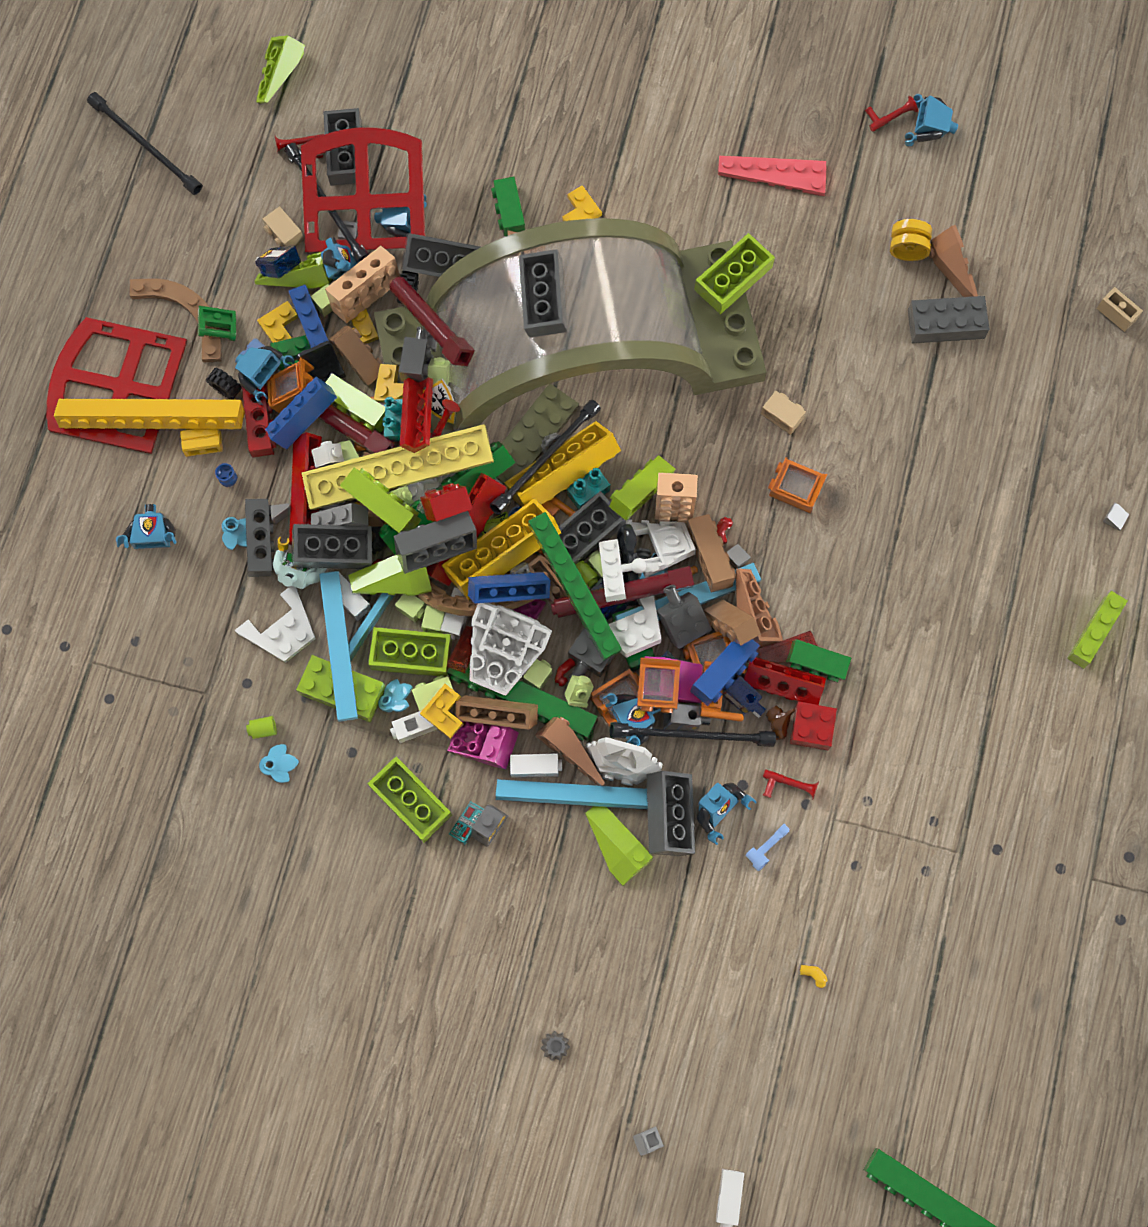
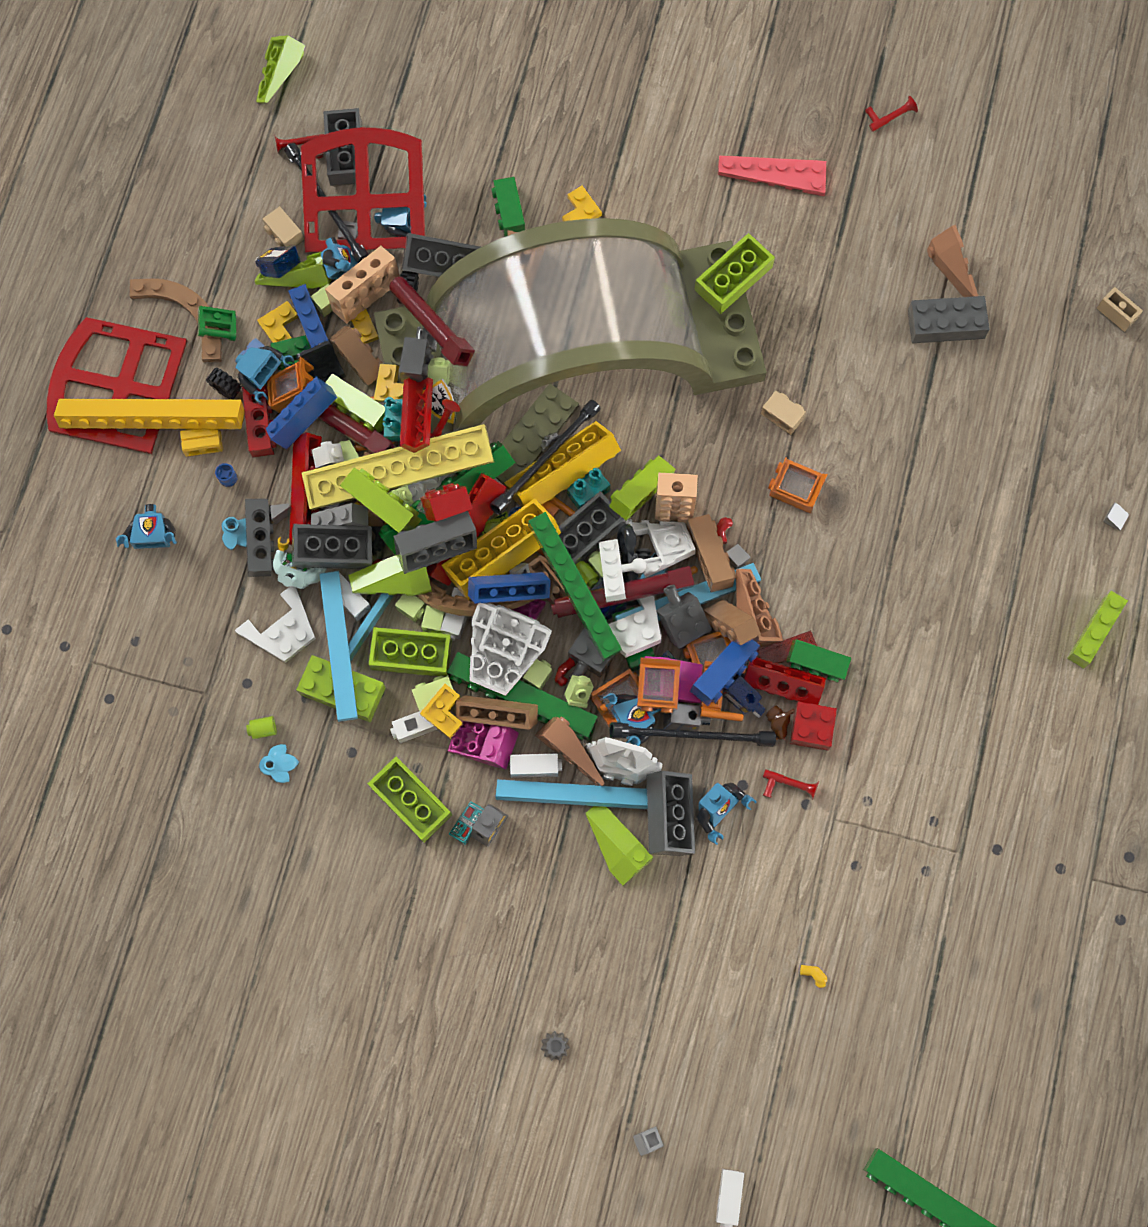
black hose [87,92,203,195] -> none
medium azure plate [378,679,413,712] -> none
clear red tile [447,626,473,673] -> none
dark grey brick [519,249,568,338] -> none
light blue brick [745,824,790,871] -> none
yellow wheel [890,219,932,261] -> none
dark azure torso [905,94,958,146] -> none

